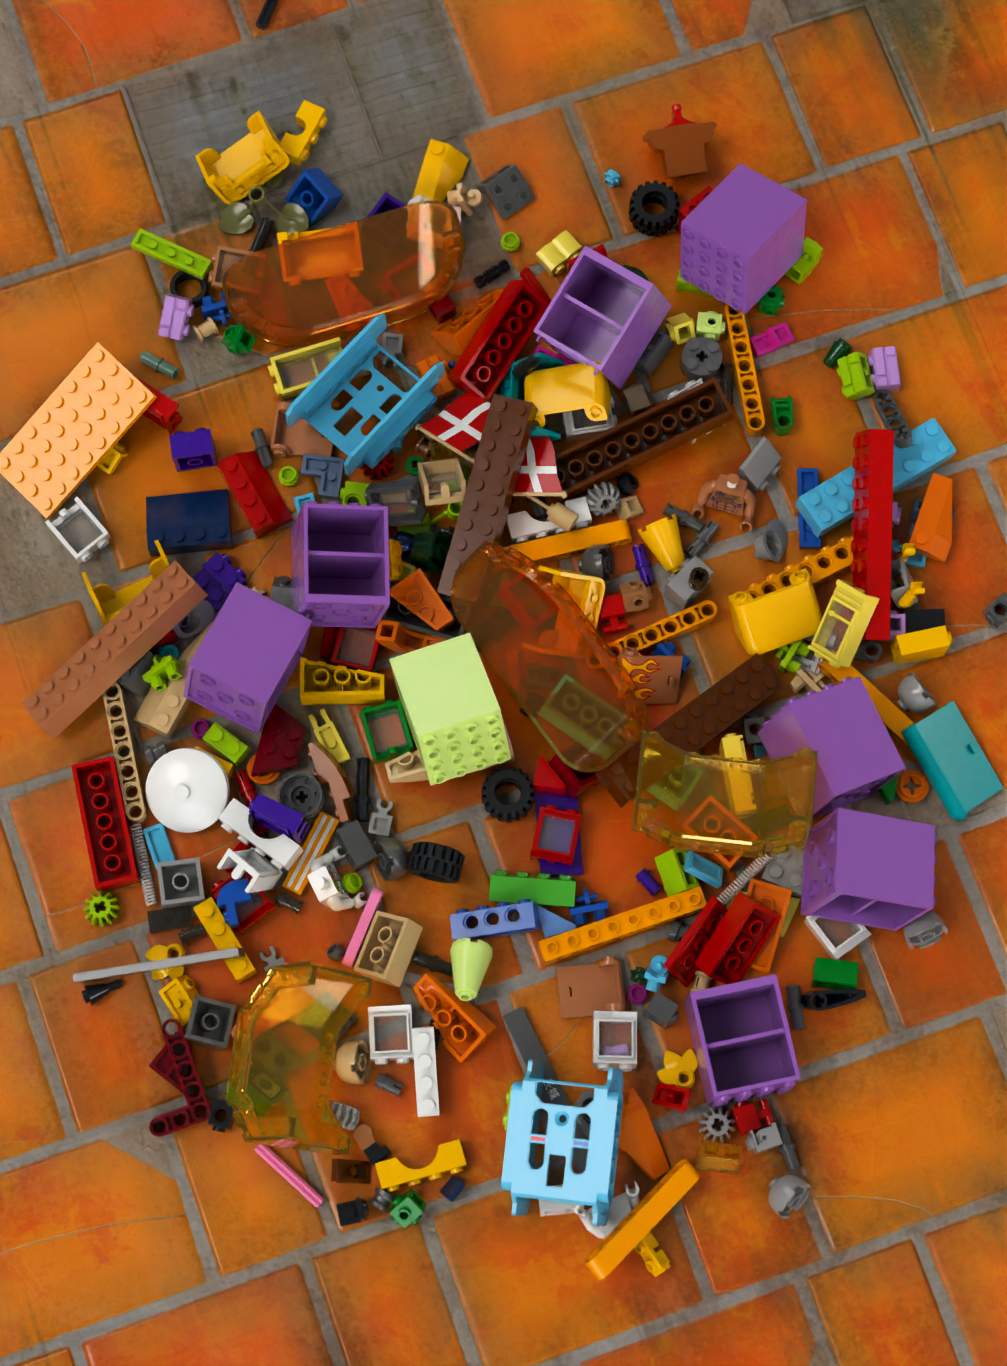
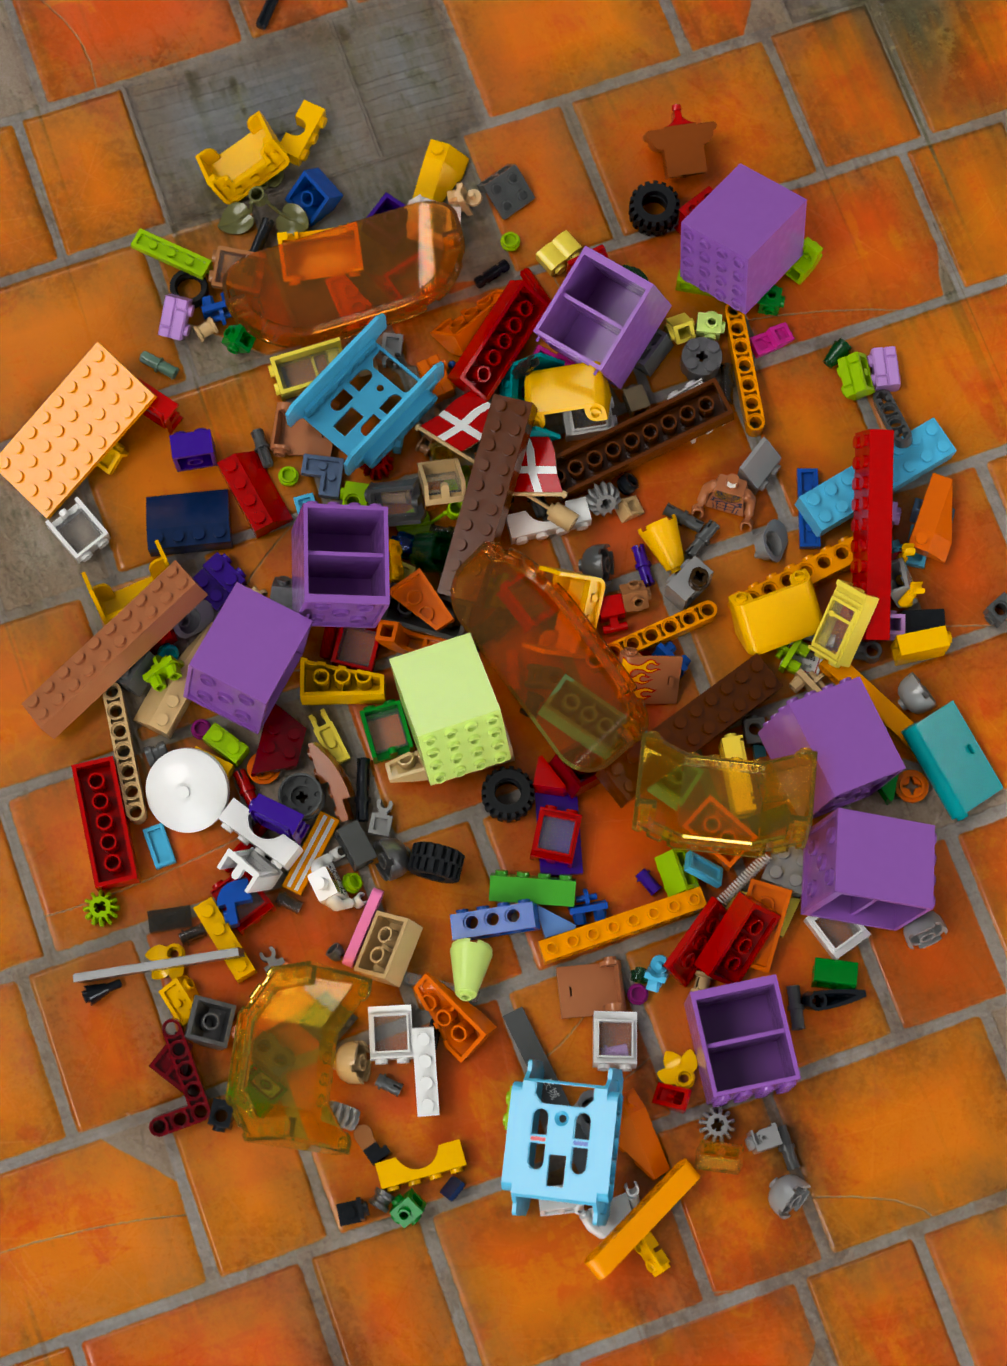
white piece [130,823,158,906] -> none
light grey brick [156,857,205,909] -> none
bright pink axle [255,1142,324,1208] -> none
reddish brown slope [331,1159,370,1184] -> none
green plate [405,456,425,476] -> none
clear smoke pin [412,950,453,977] -> none
dark red brick [426,288,456,325] -> none
light orange beam [493,520,633,574] -> none
medium azure plate [603,169,622,187] -> none
dark grey brick [643,992,679,1029] -> none
dark grey wheel [667,920,690,942] -> none
red brick [731,1099,775,1136] -> none
green piece [770,395,793,436] -> none

